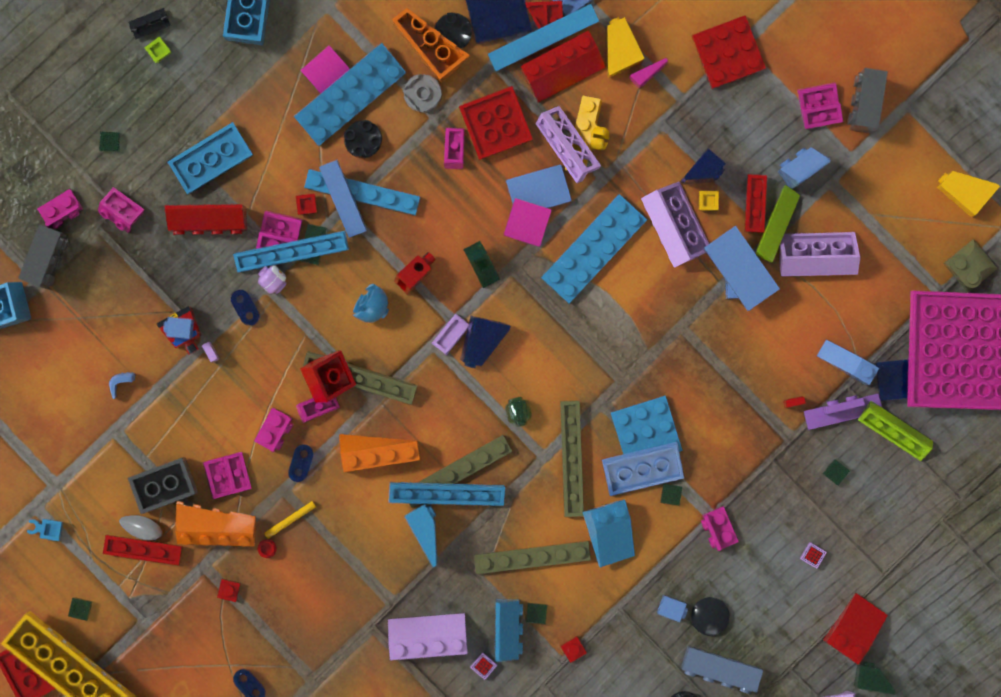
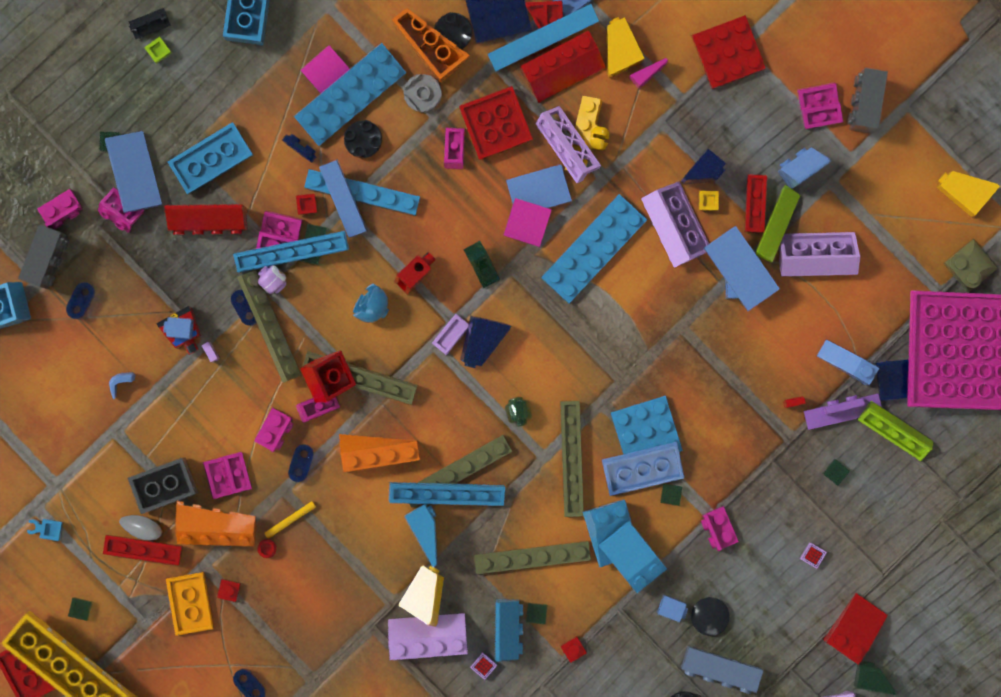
none -> clear blue plate [66,282,95,319]
none -> medium blue tile [105,131,162,213]
none -> light orange tile [166,572,214,636]
none -> olive plate [237,270,301,383]
none -> clear blue plate [282,133,316,163]
none -> slope [399,565,444,627]
none -> dark azure slope [599,521,667,593]

